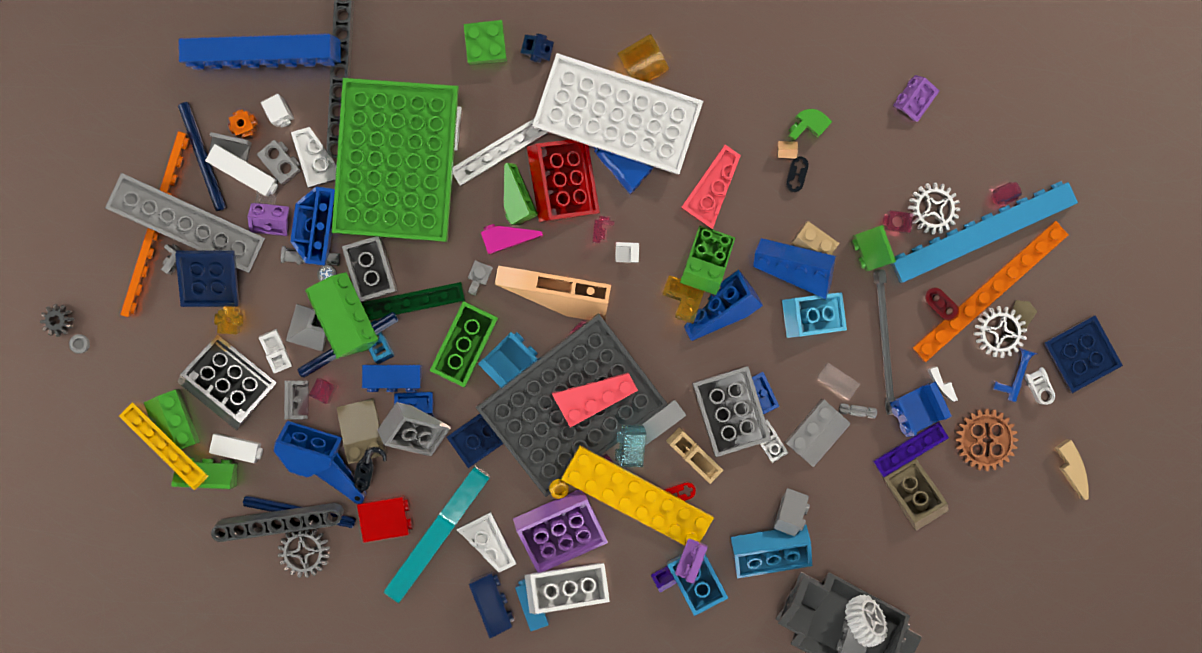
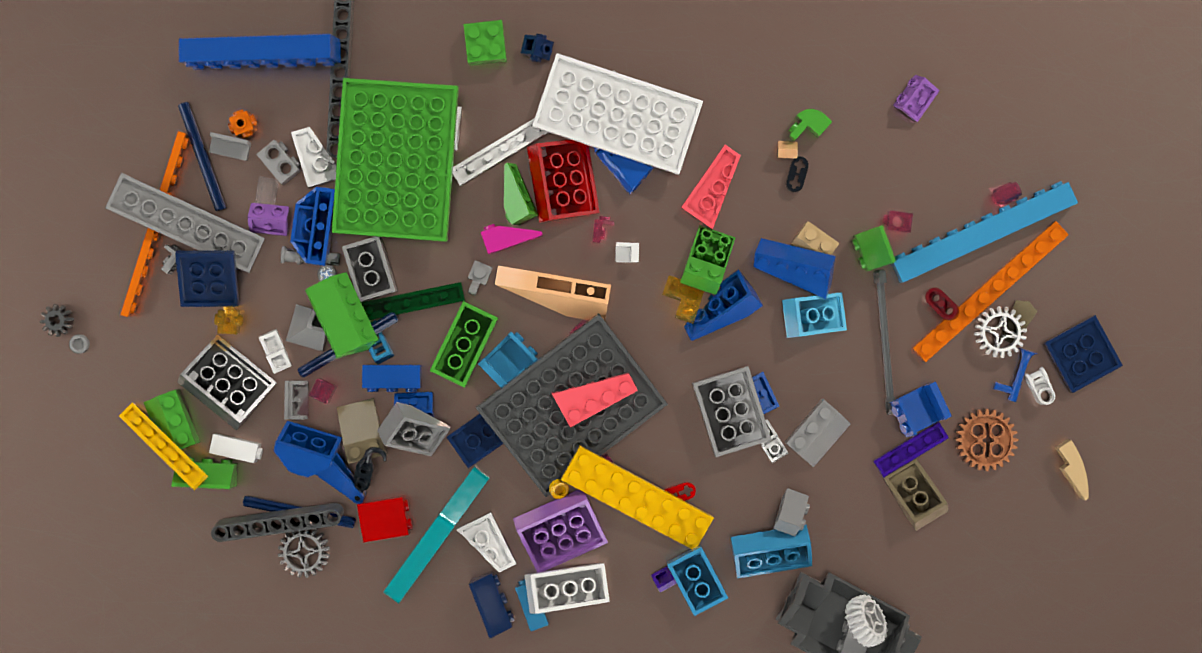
white brick [205,144,278,197] -> none
white brick [261,94,294,128] -> none
clear light blue brick [615,425,646,467] -> none
clear yellow slope [617,34,670,83] -> none
light grey slope [629,399,686,449] -> none
tan slope [666,427,724,484] -> none
medium lavender bracket [675,538,708,584] -> none
clear tile [817,363,860,400] -> none
light grey axle [839,403,877,419] -> none
white gear [908,183,960,235] -> none
white slope [927,366,958,402] -> none

